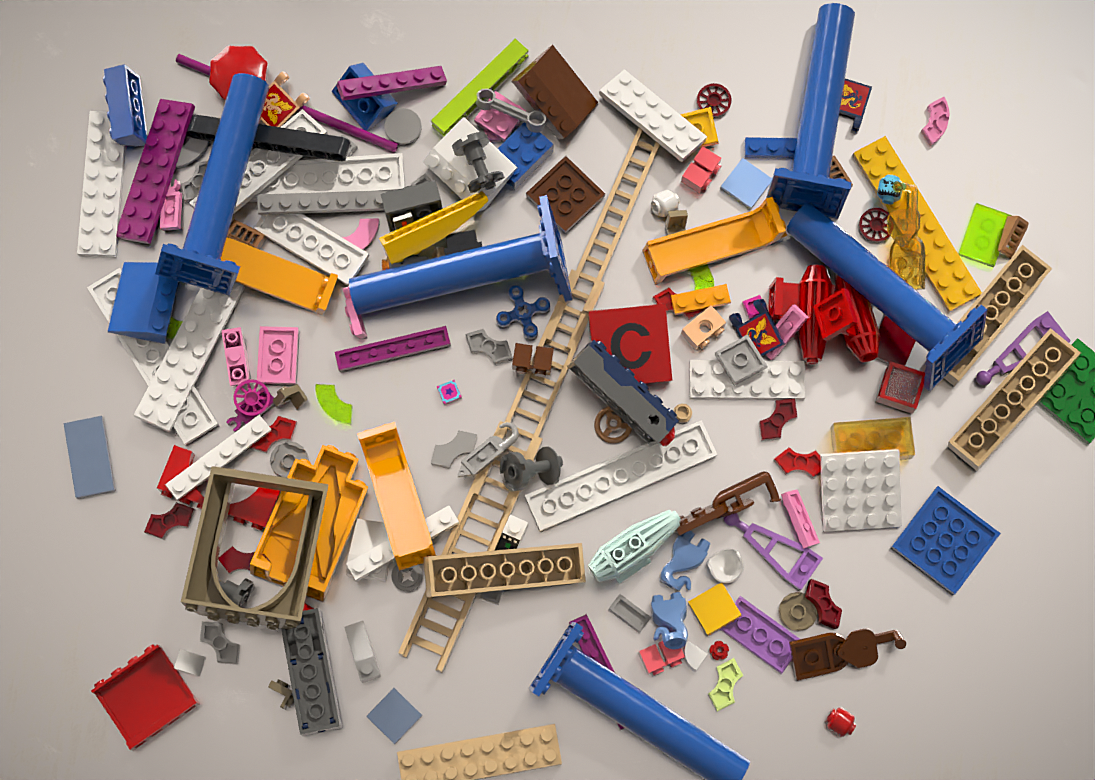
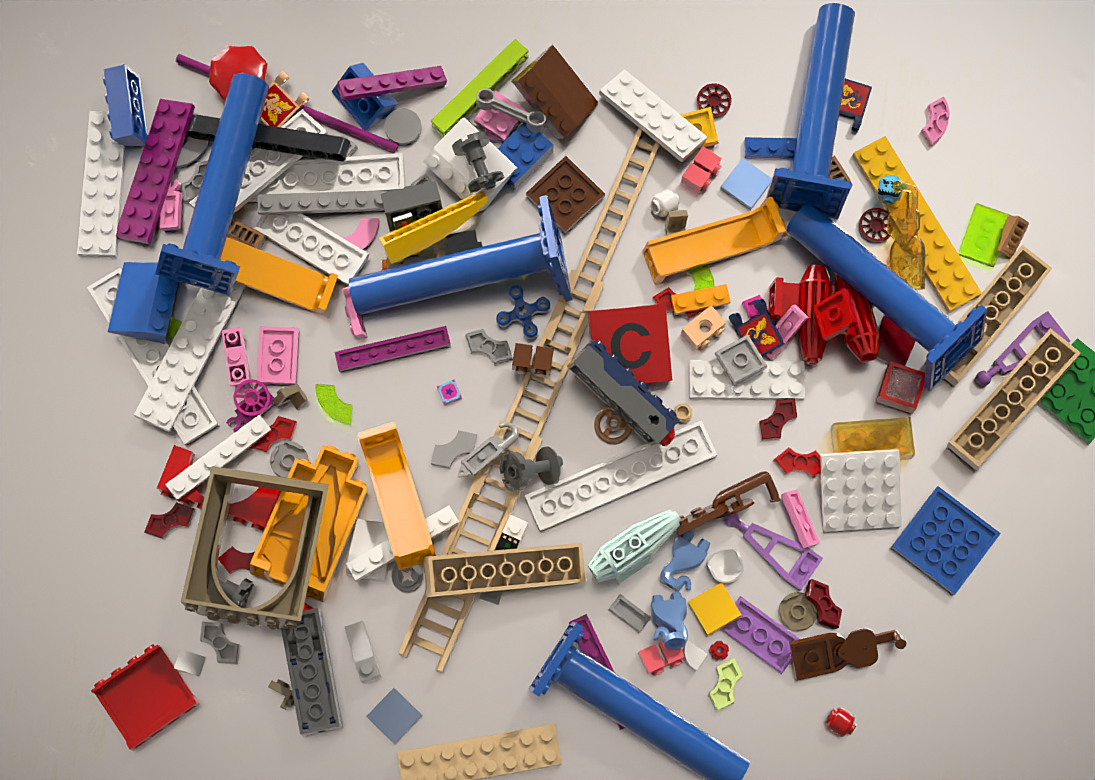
sand blue tile [63,416,115,499] -> none

